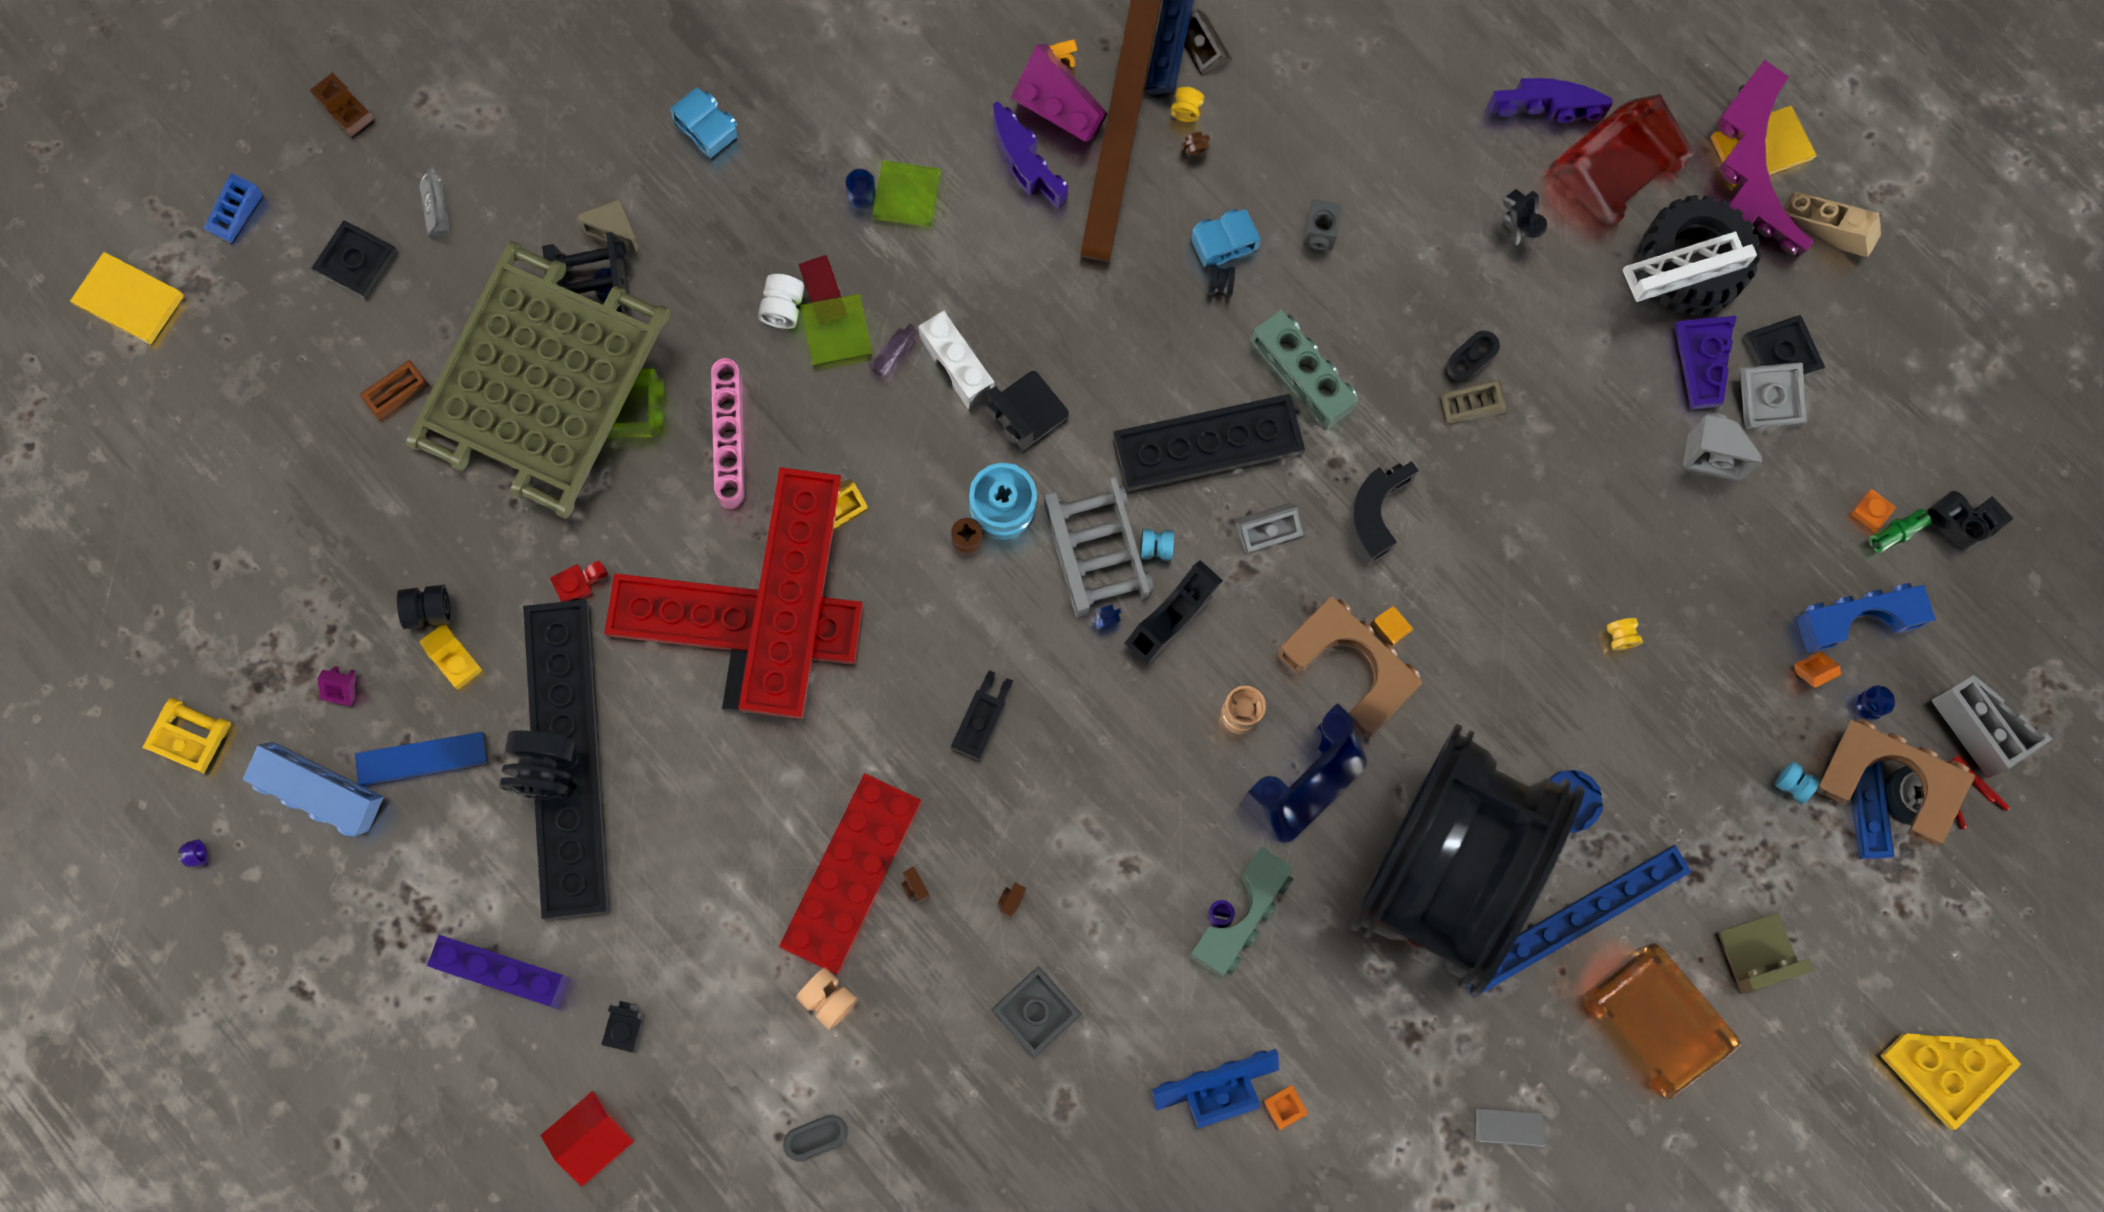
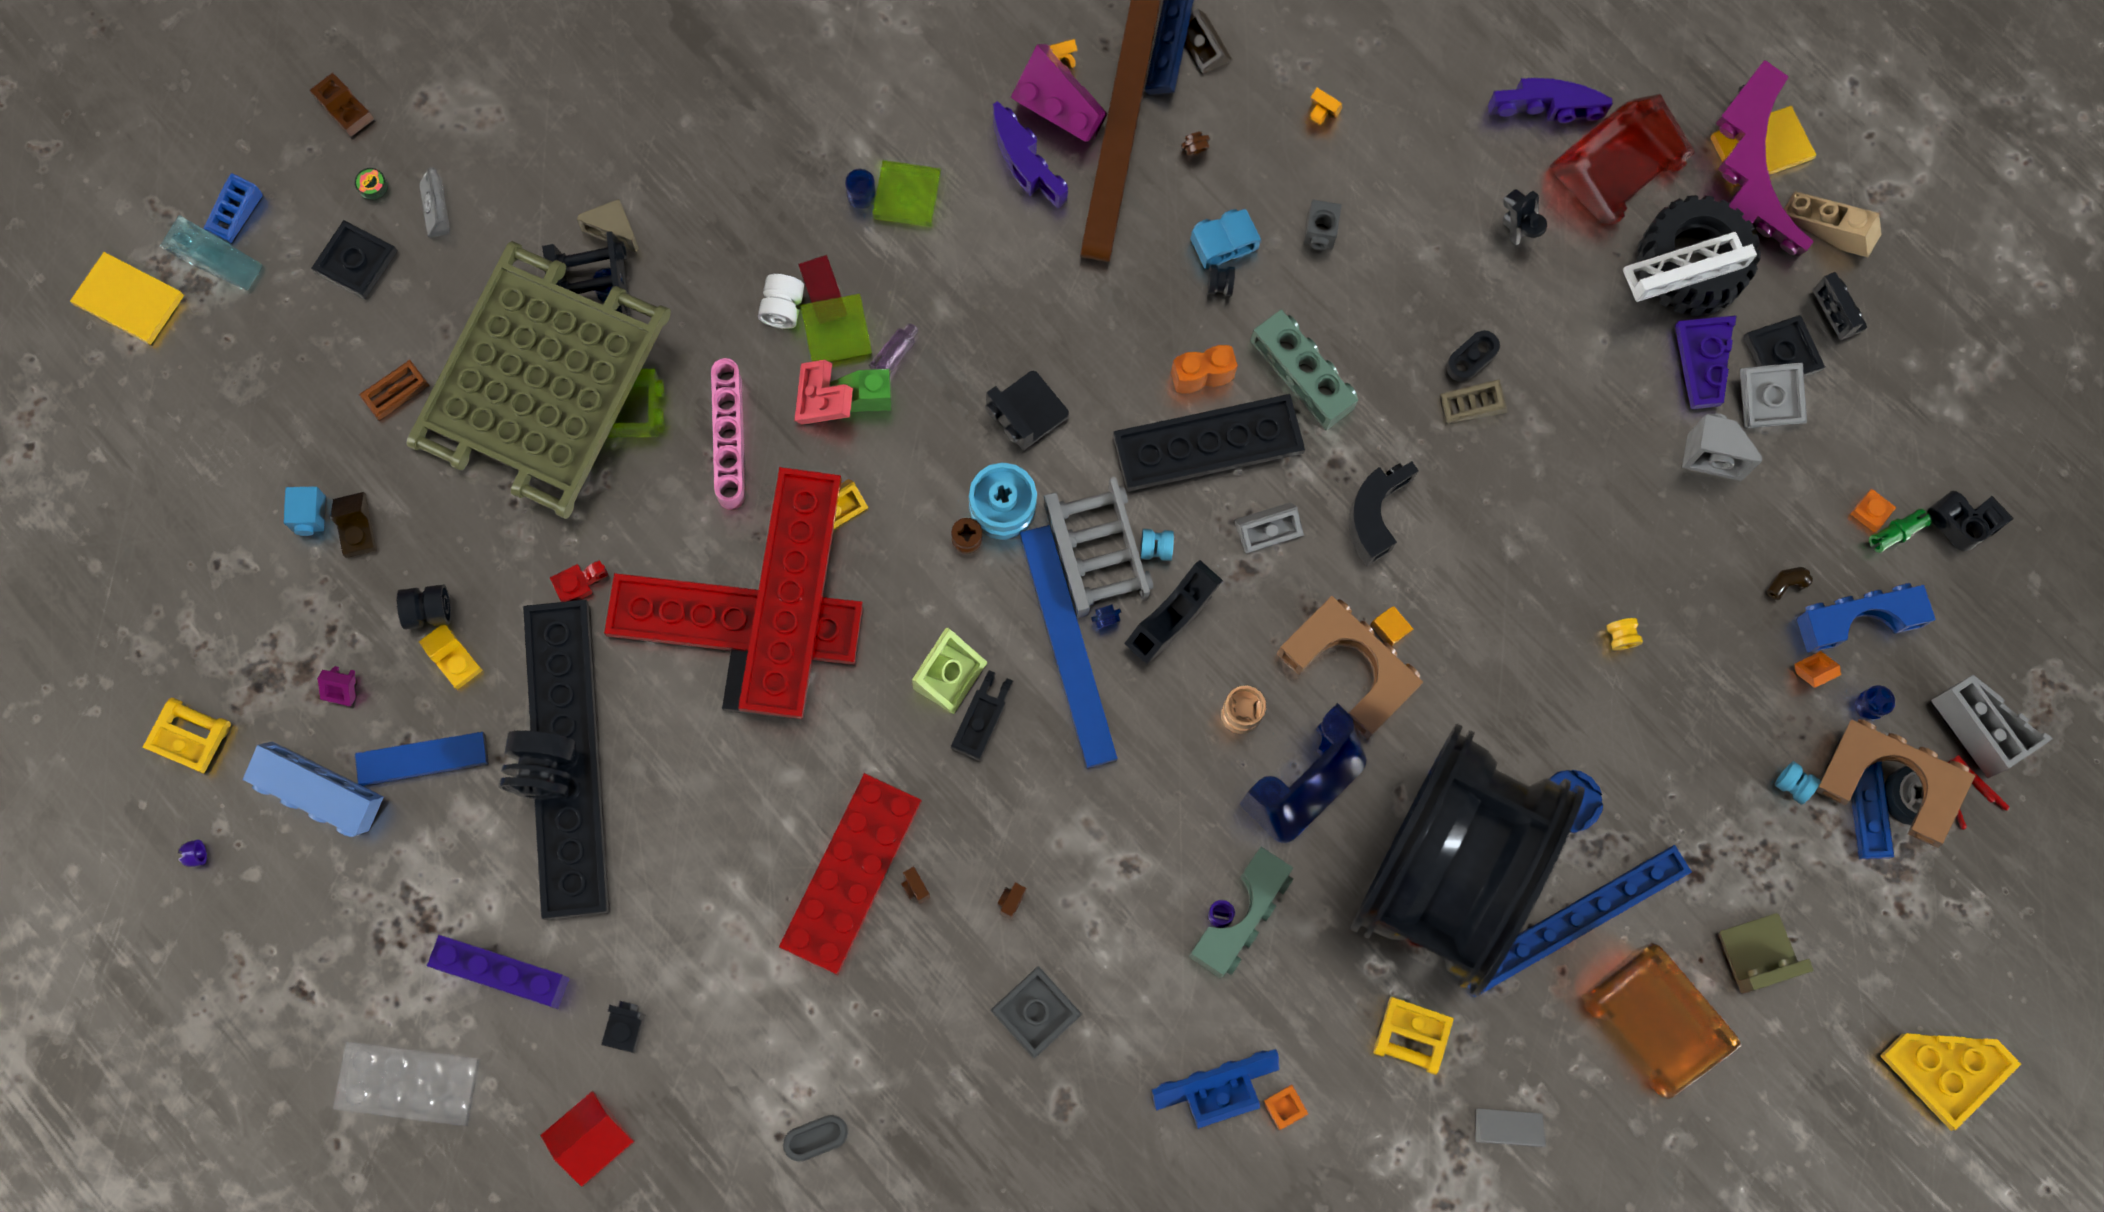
dark azure brick [670,87,737,158] -> none
light nougat wheel [796,968,858,1030] -> none
white arch [918,311,994,410] -> none
yellow wheel [1170,87,1204,123] -> none
none -> clear light blue slope [159,215,263,291]
none -> dark azure brick [284,487,326,536]
none -> dark brown slope [330,492,377,558]
none -> clear plate [333,1042,480,1126]
none -> tile [355,168,387,200]
none -> coral plate [794,360,853,425]
none -> bright green slope [830,369,892,412]
none -> yellowish green slope [912,628,987,714]
none -> blue tile [1020,525,1118,769]
none -> orange brick [1171,345,1238,394]
none -> light orange tile [1310,88,1343,125]
none -> yellow plate [1373,997,1454,1075]
none -> dark brown arm [1767,567,1813,600]
none -> black bracket [1812,271,1867,341]

